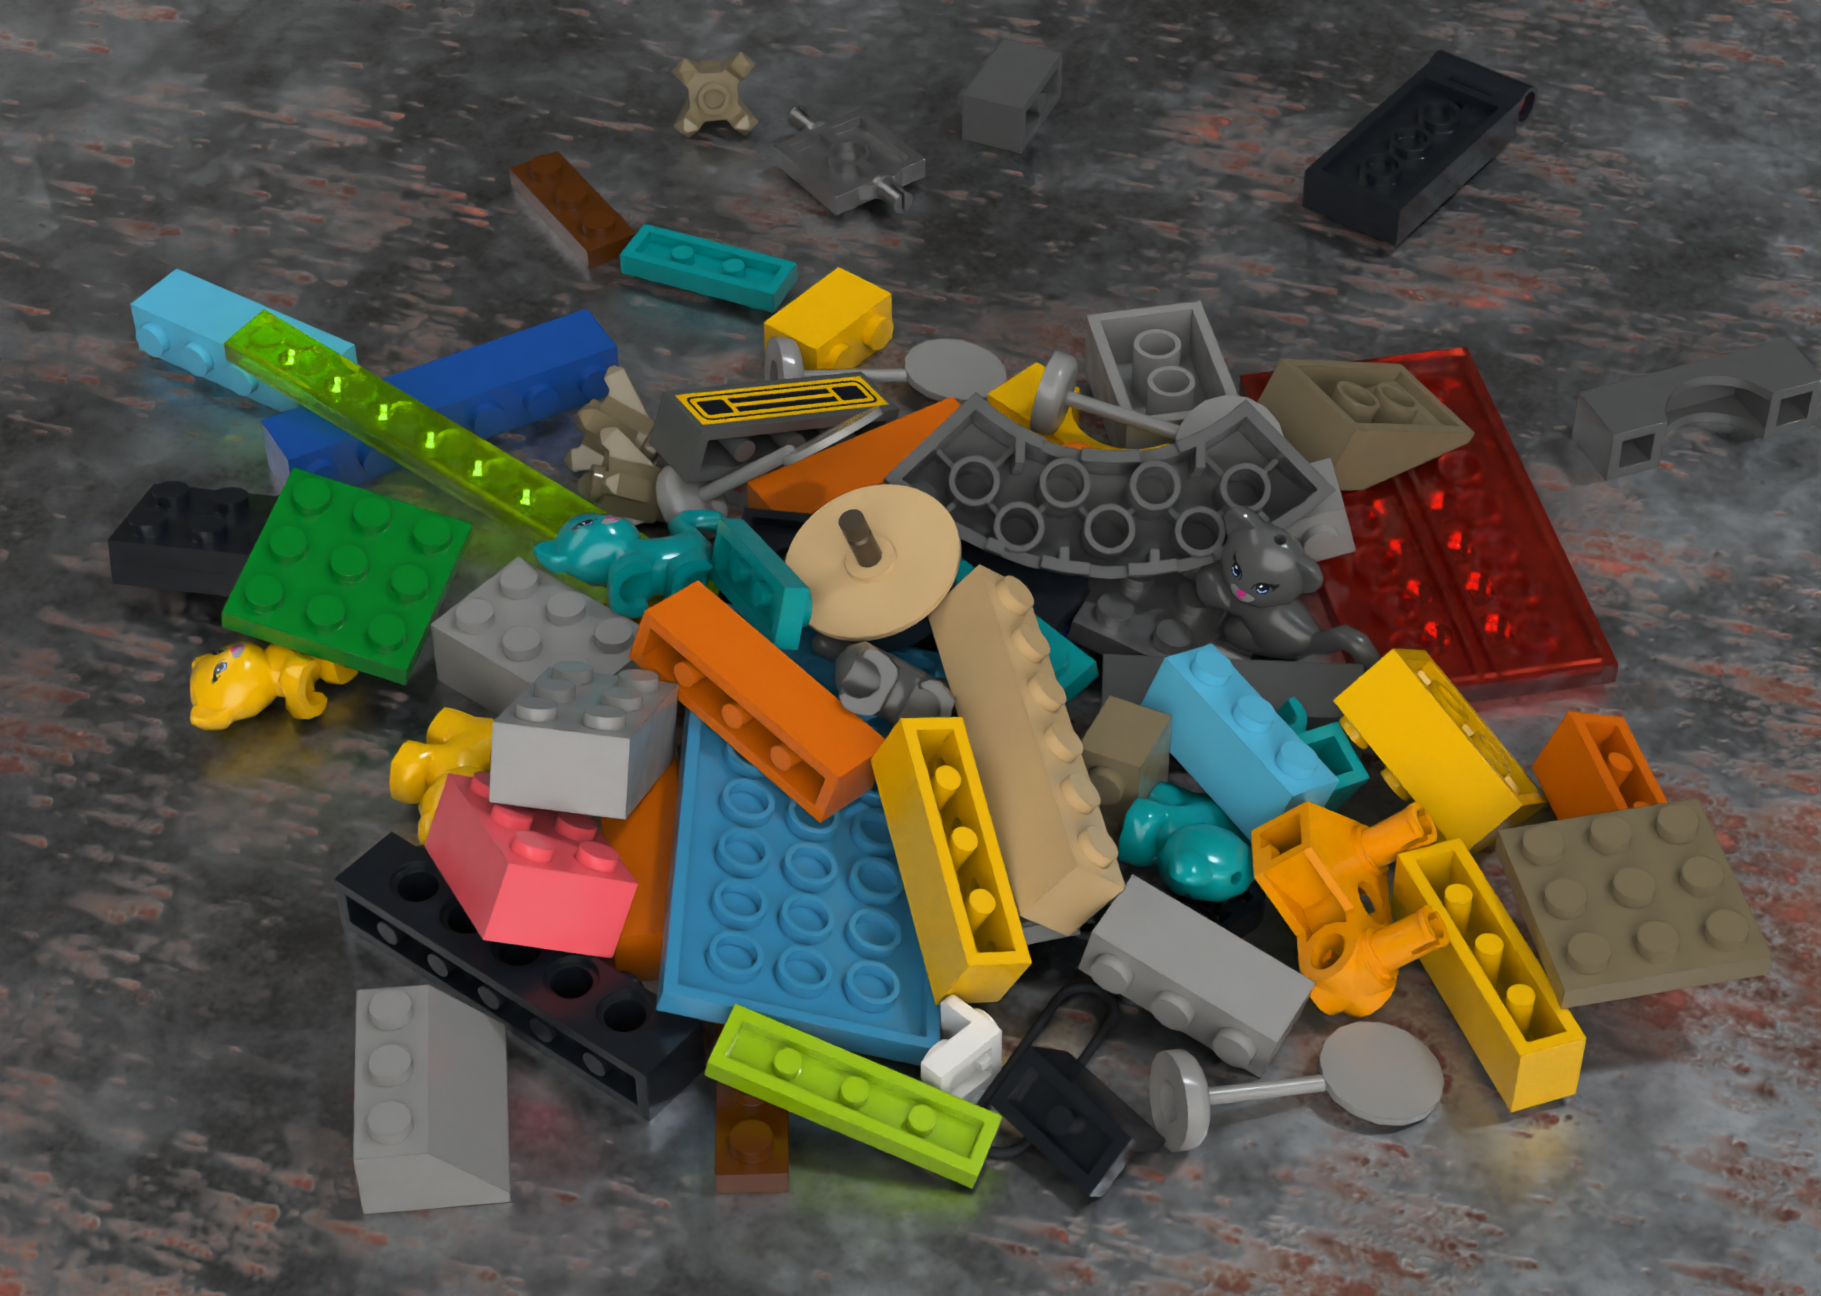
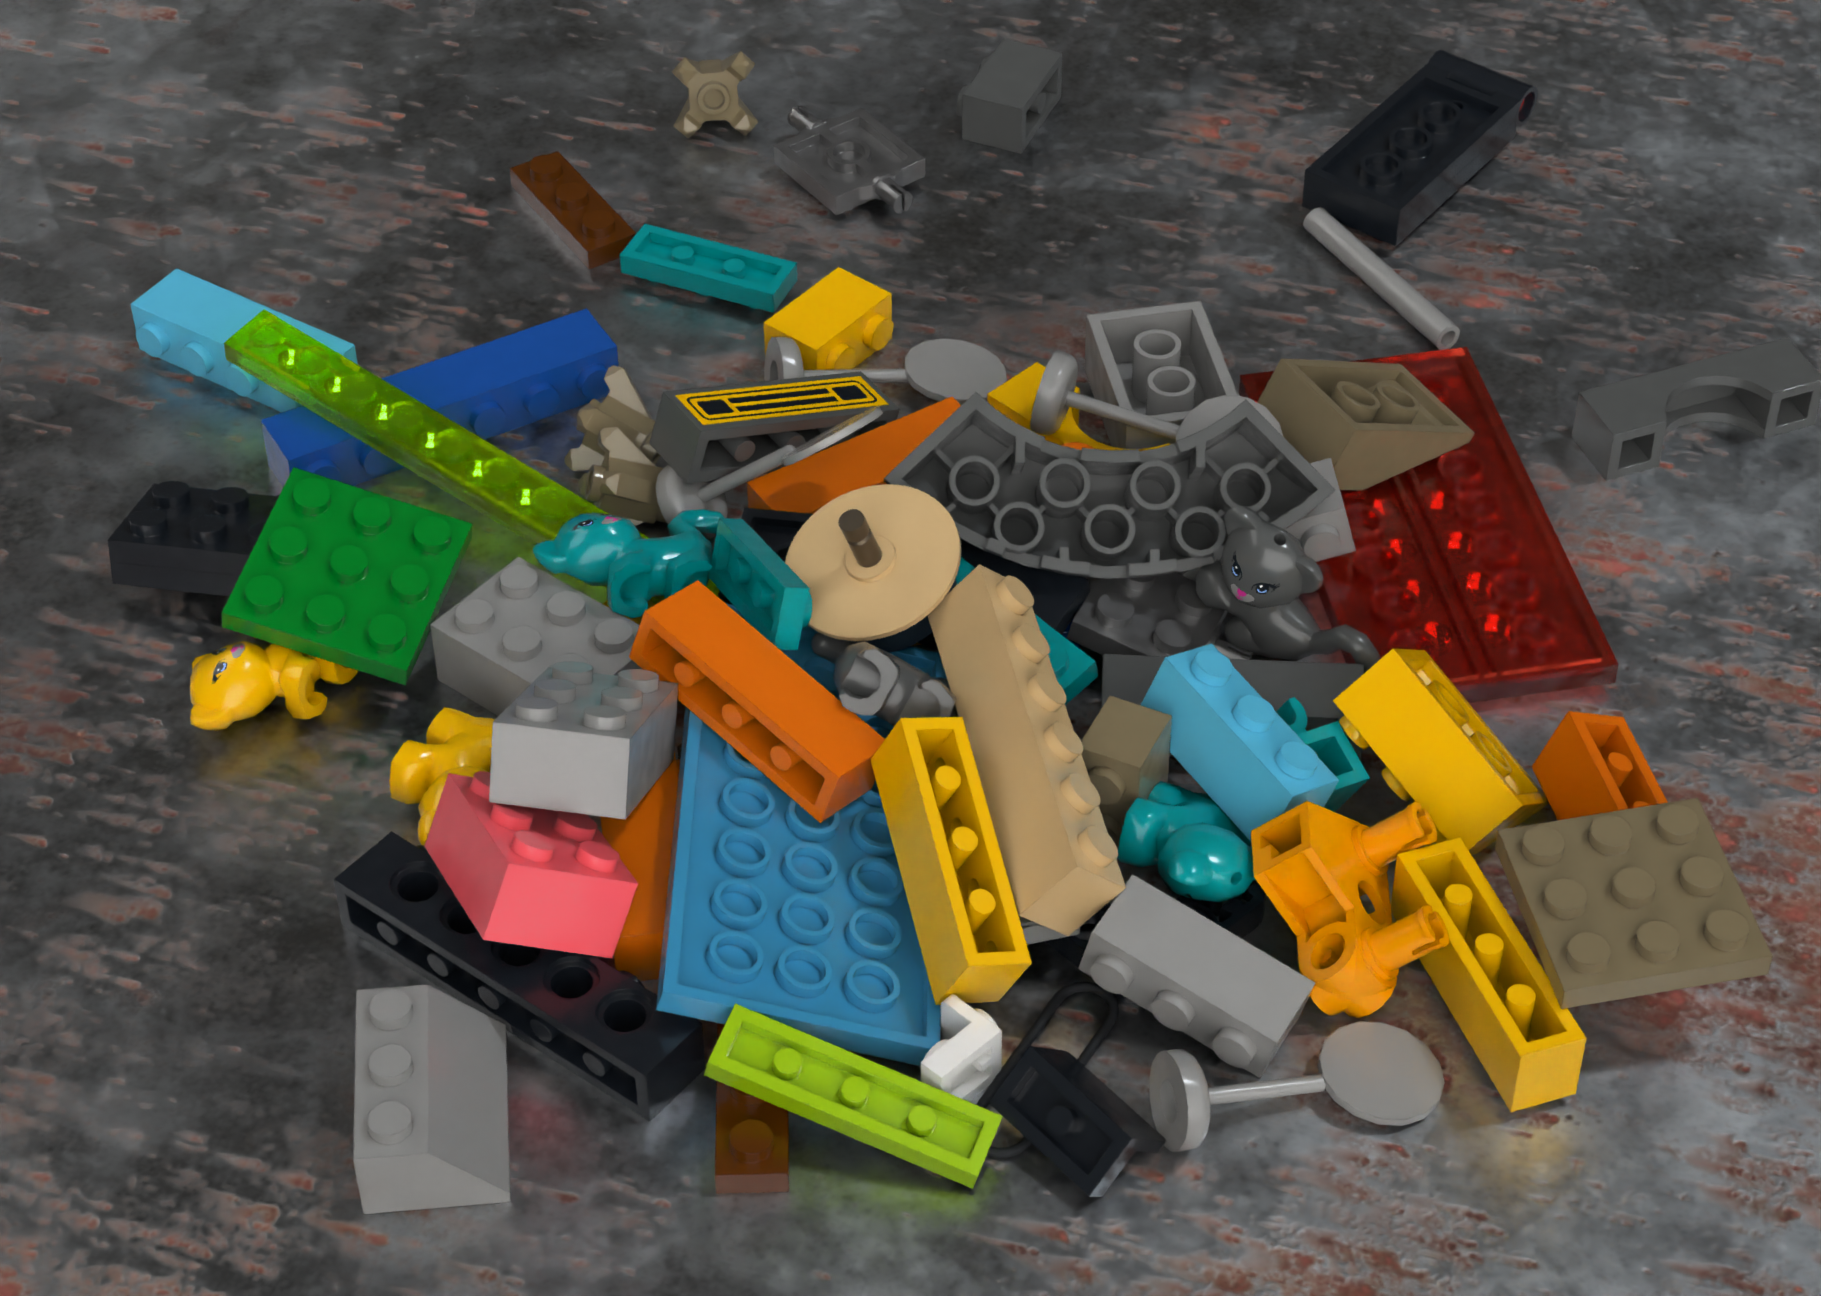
none -> light grey piece [1303,207,1460,350]

